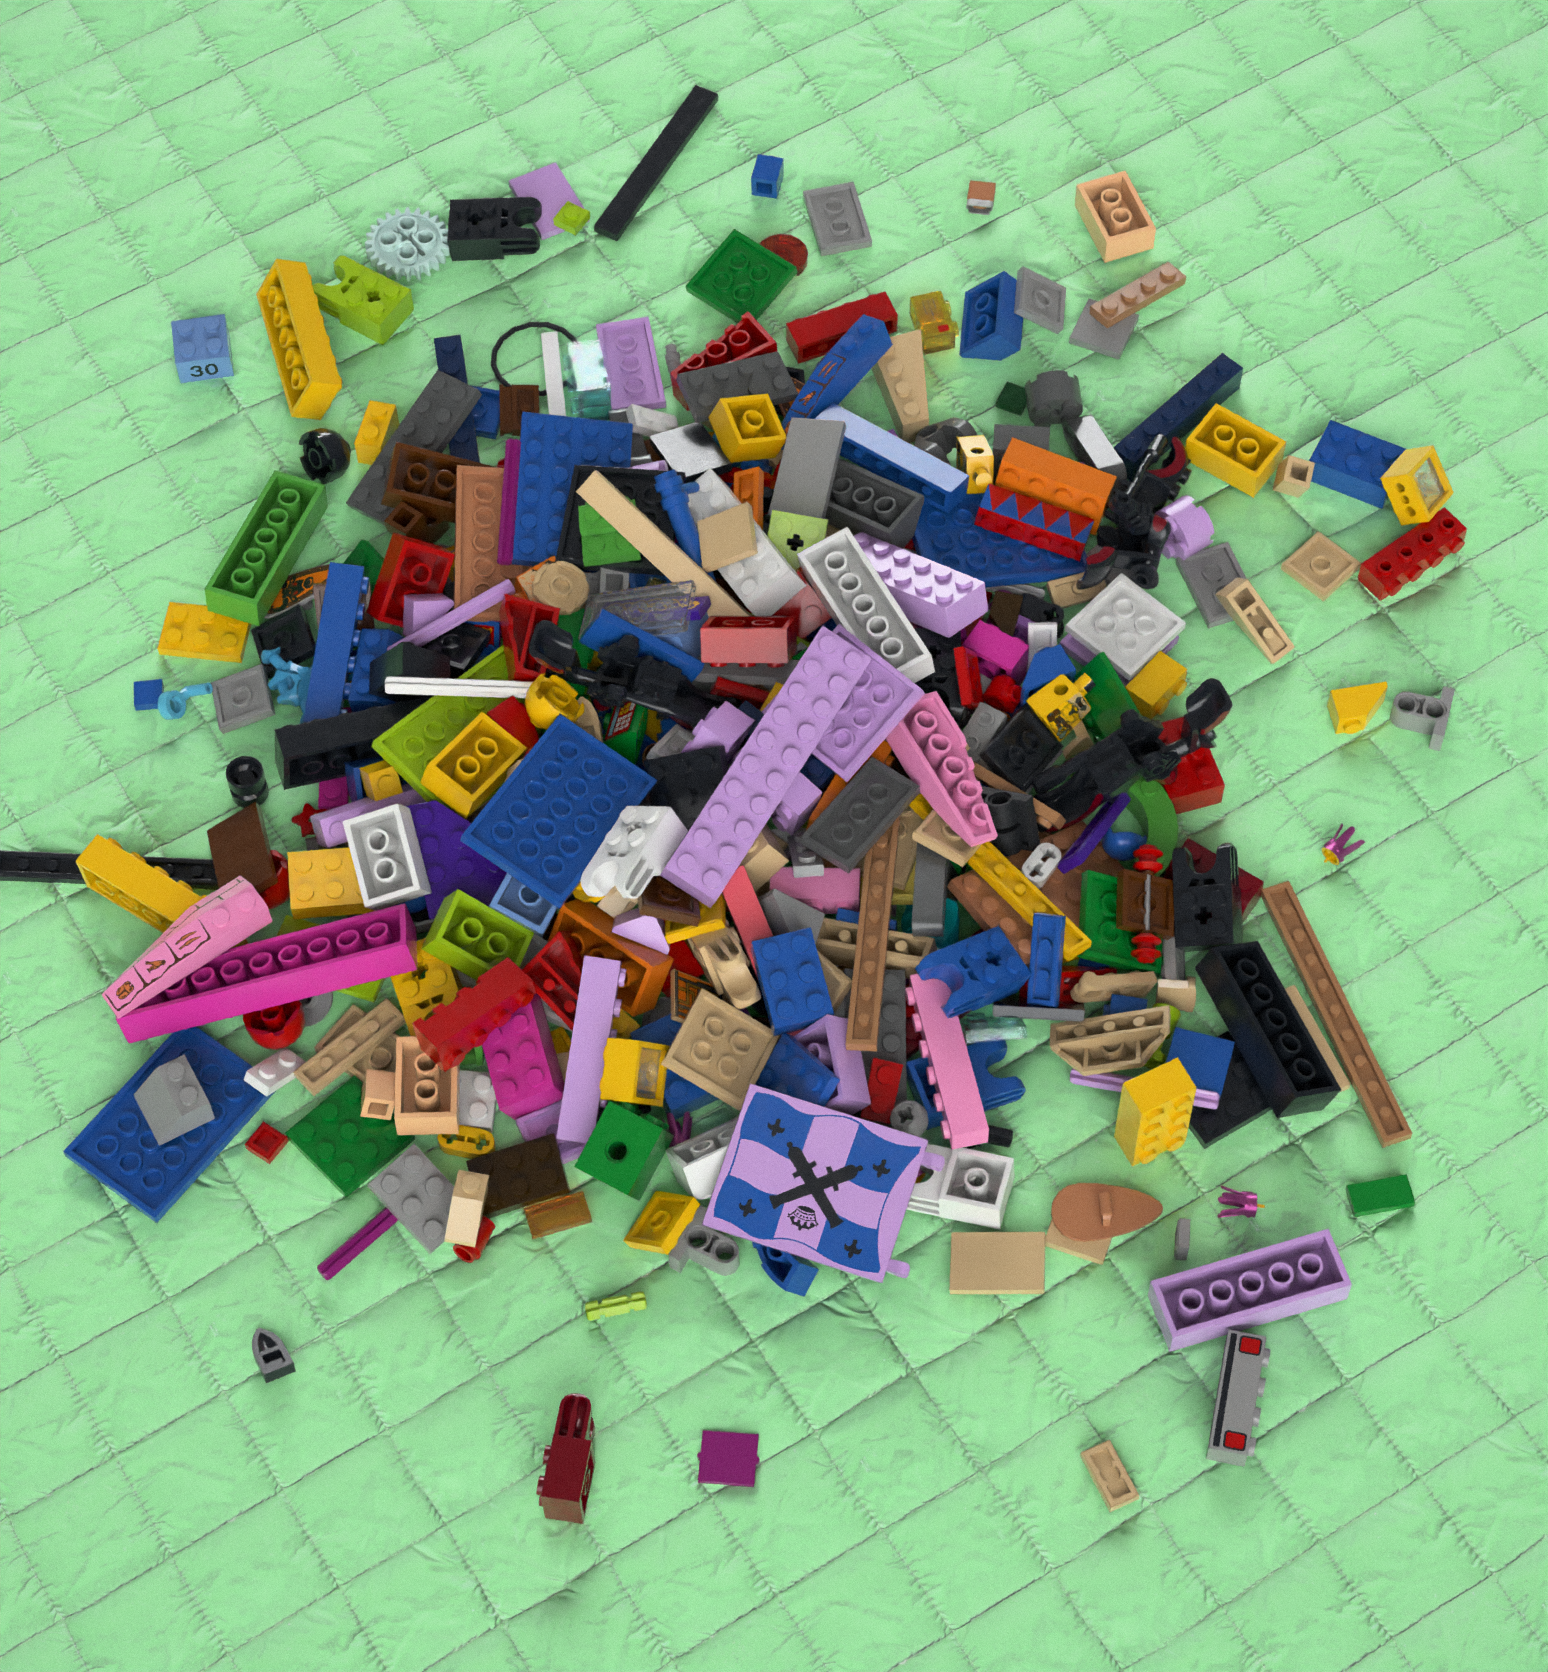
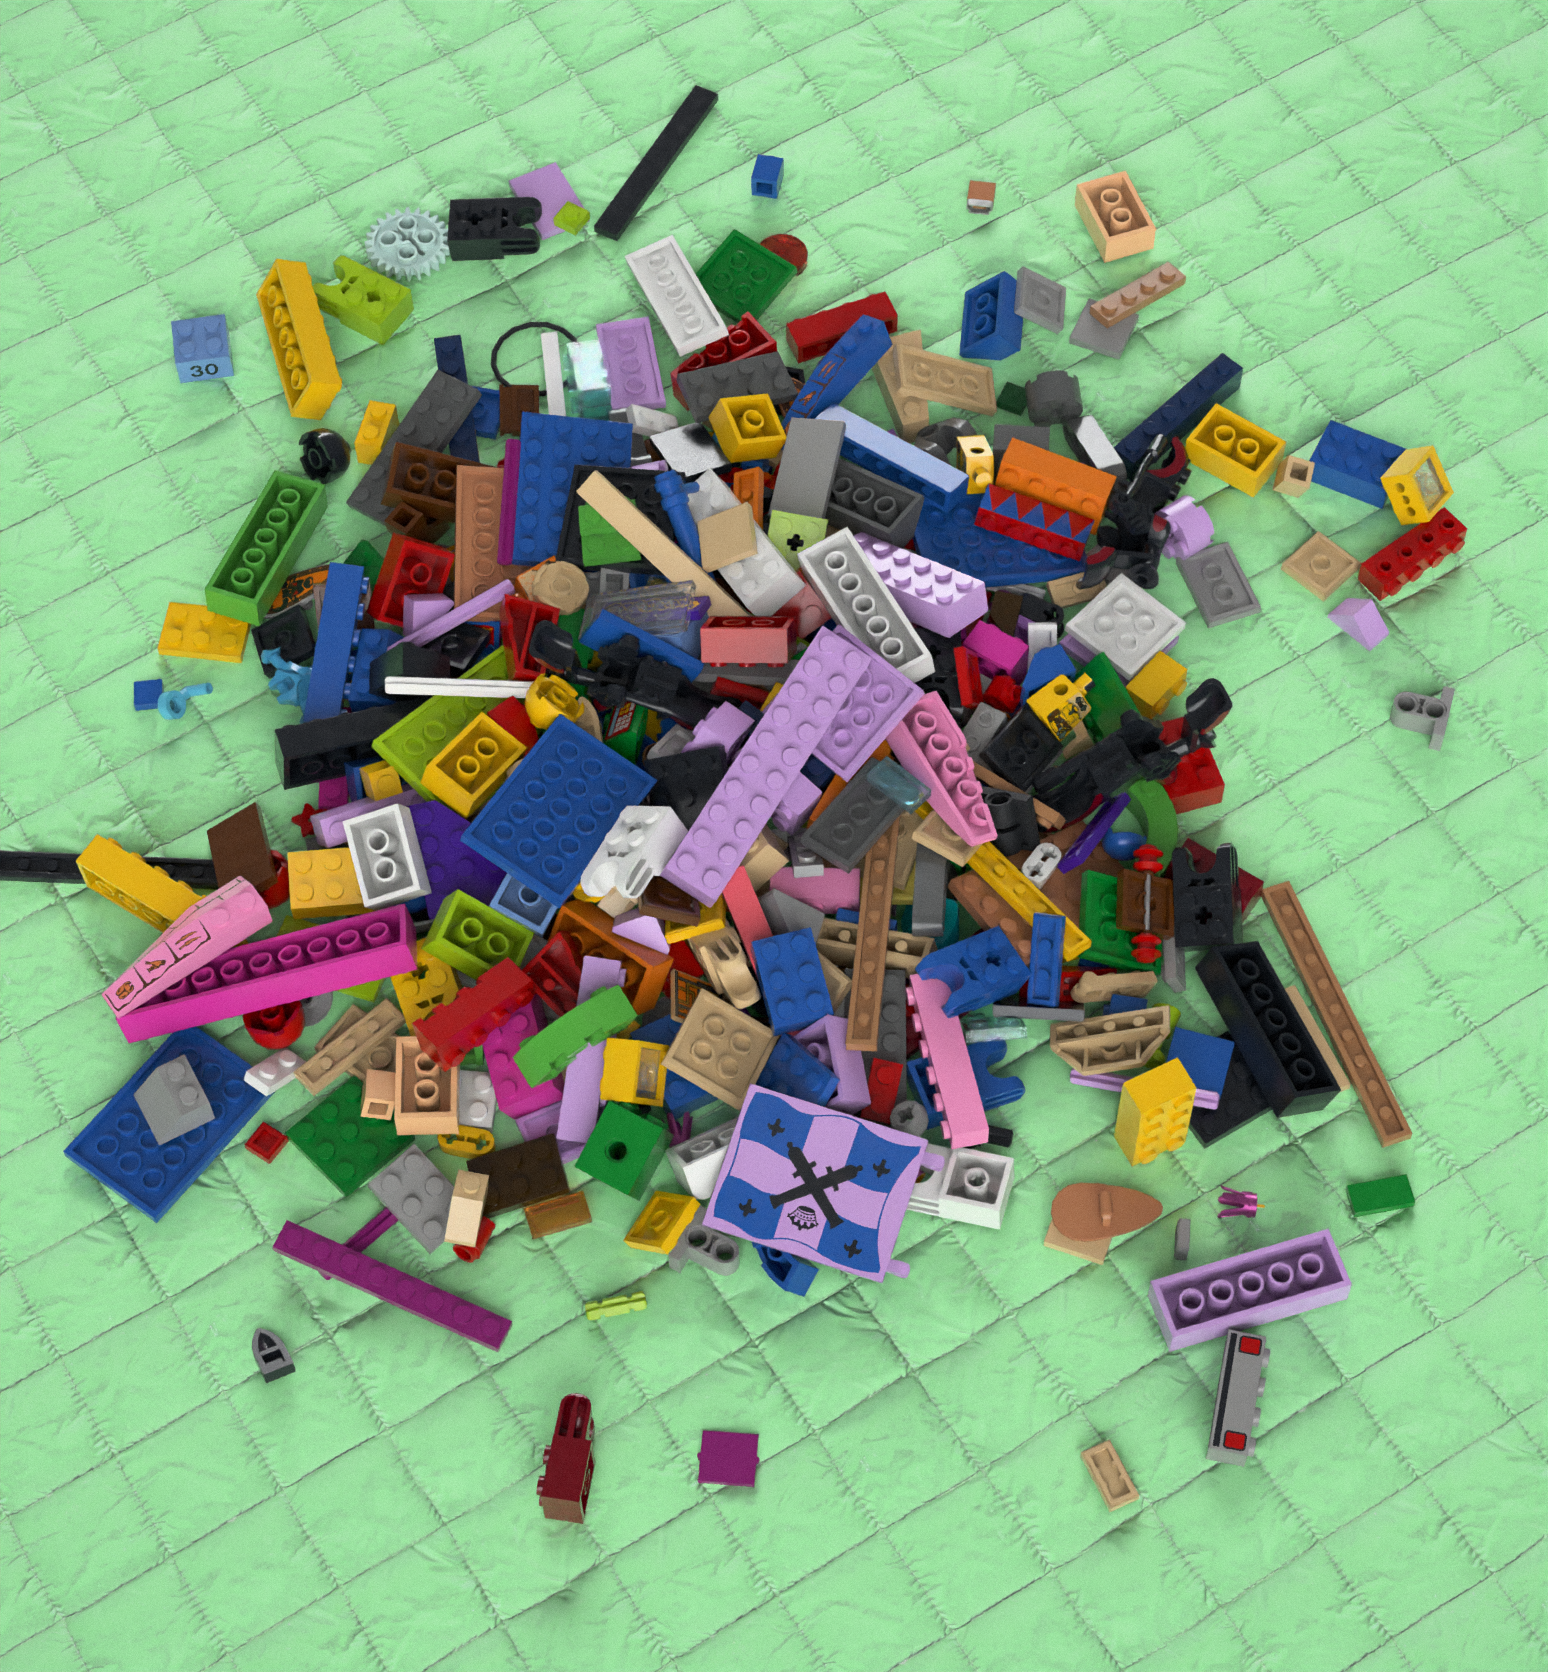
light grey tile [211,664,275,734] -> none
black wheel [225,756,269,808] -> none
light grey animal [665,344,681,378] -> none
light grey tile [803,182,872,256] -> none
clear yellow brick [909,291,959,355] -> none
tan tile [949,1232,1046,1294] -> none
tan tile [1155,976,1196,1012] -> none
tan slope [1215,578,1295,664] -> none
flat silver piece [1322,823,1365,865] -> none
yellow slope [1327,681,1388,734] -> none
none -> magenta plate [273,1220,512,1353]
none -> bright green brick [513,985,638,1089]
none -> white plate [625,235,729,357]
none -> clear light blue plate [867,756,931,814]
none -> tan tile [892,343,997,417]
none -> lavender slope [1328,598,1389,651]

